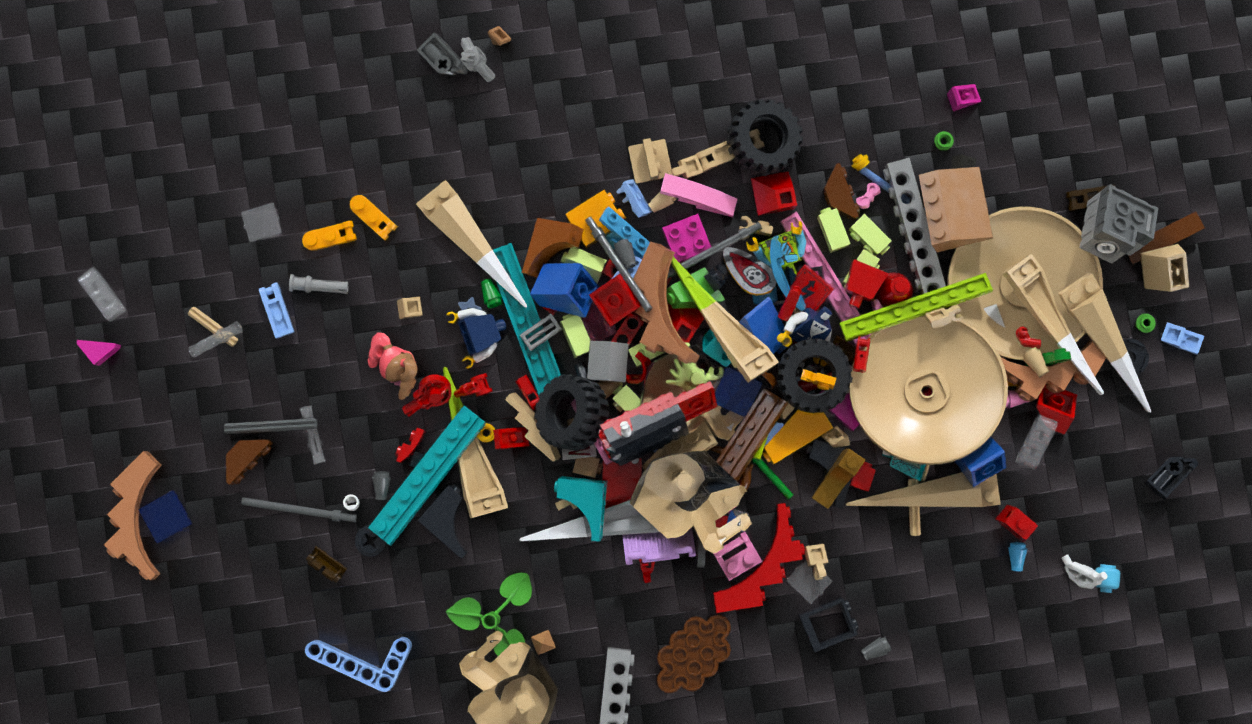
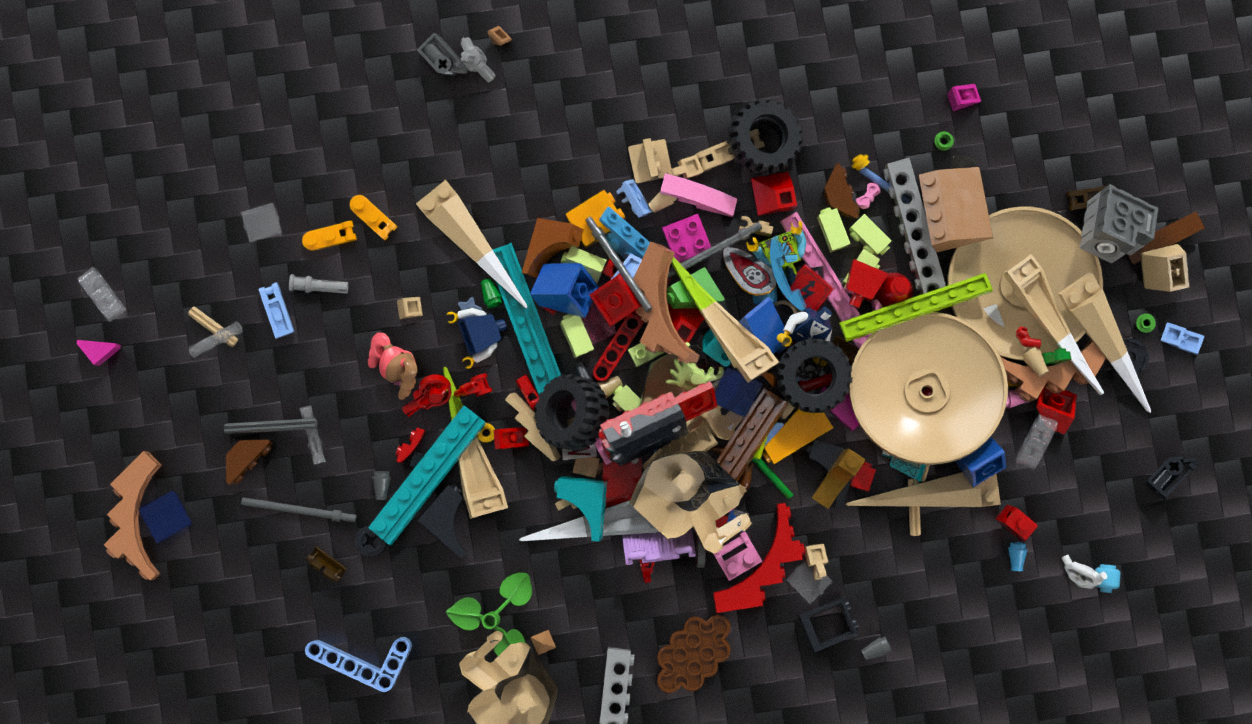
white hinge [343,495,360,511] -> none
light grey tile [520,314,562,351] -> none
light grey slope [587,341,629,382] -> none
dark grey cone [614,239,637,269] -> none
red helmet [626,352,652,384] -> none
black plate [704,262,731,292] -> none
red bar [778,286,802,321] -> none
light orange plate [801,369,836,390] -> none
tan slope [821,426,850,447] -> none
red bar [853,336,871,373] -> none
tan plate [925,305,963,328] -> none

